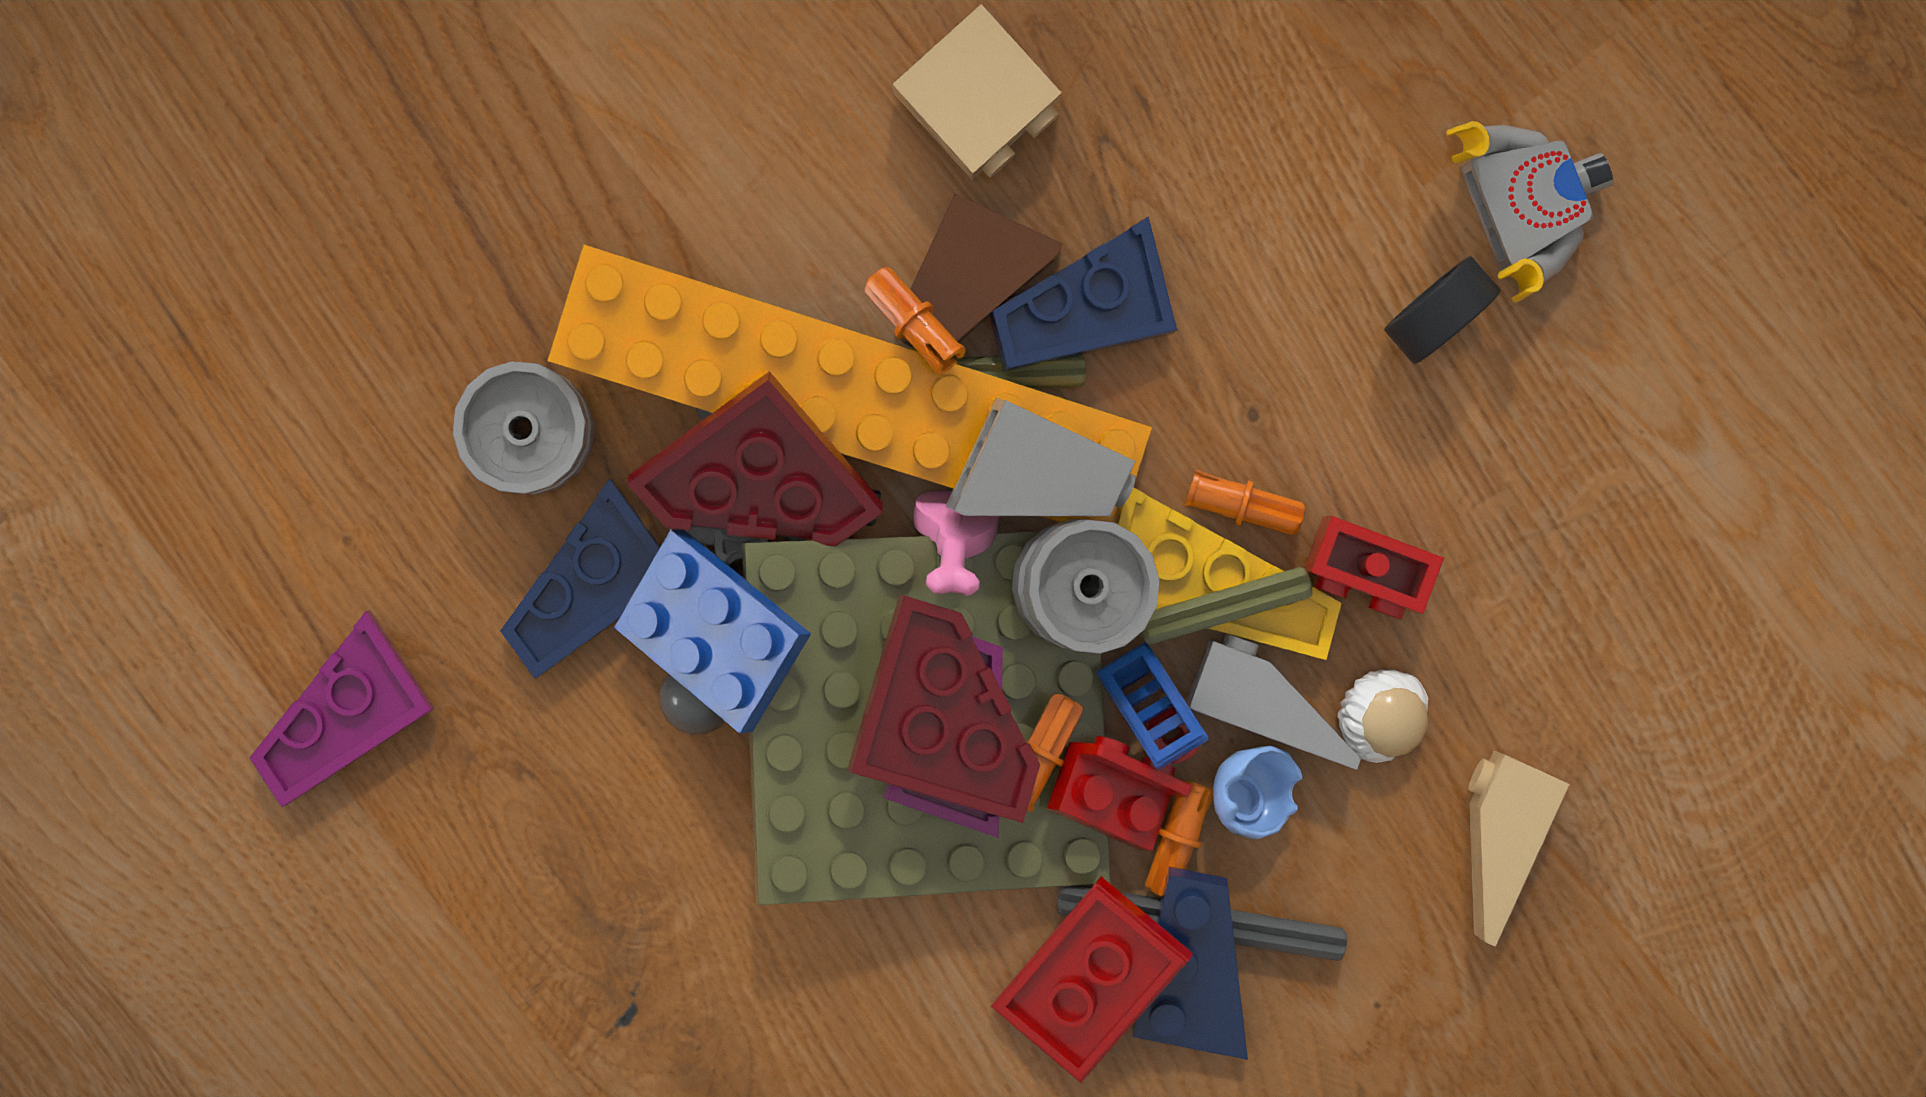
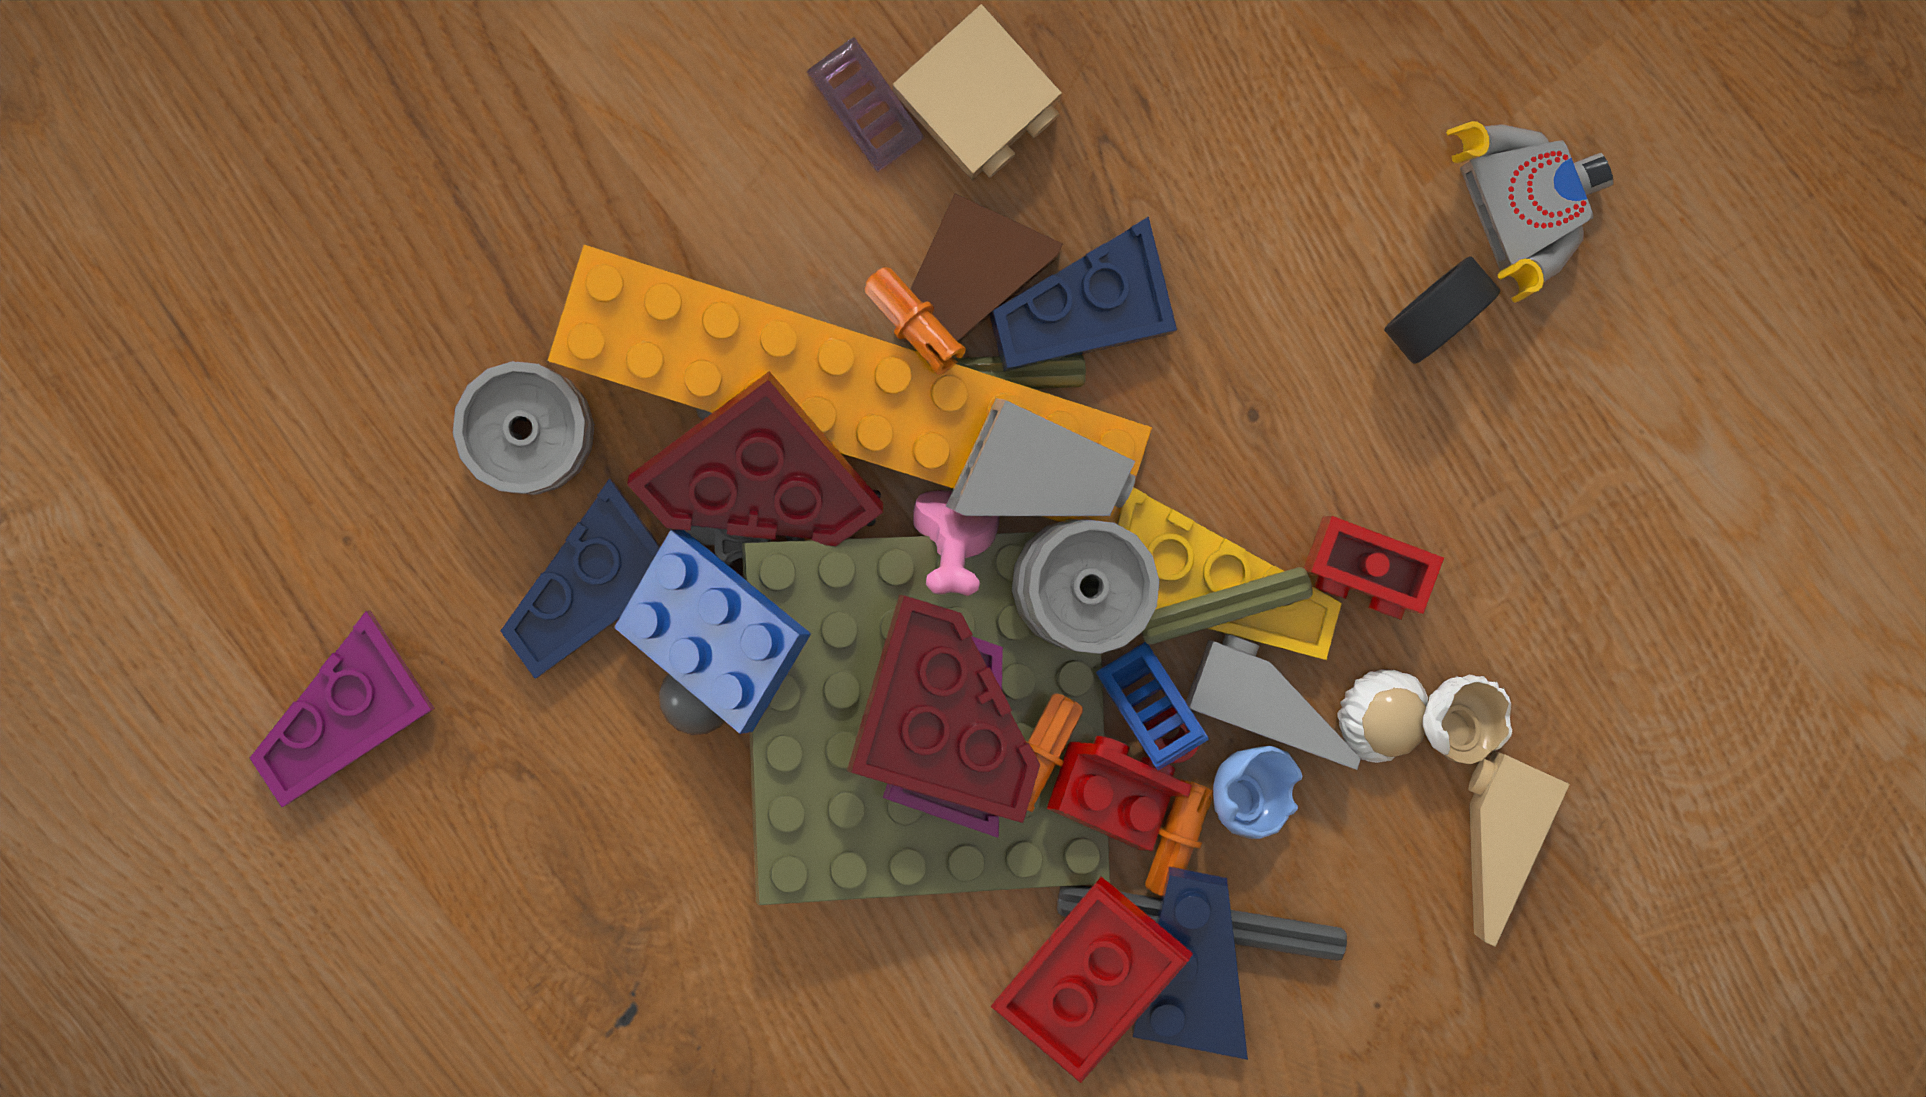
orange axle [1185,469,1305,535] -> none
none -> slope [807,37,924,173]
none -> tan hair [1423,674,1512,764]

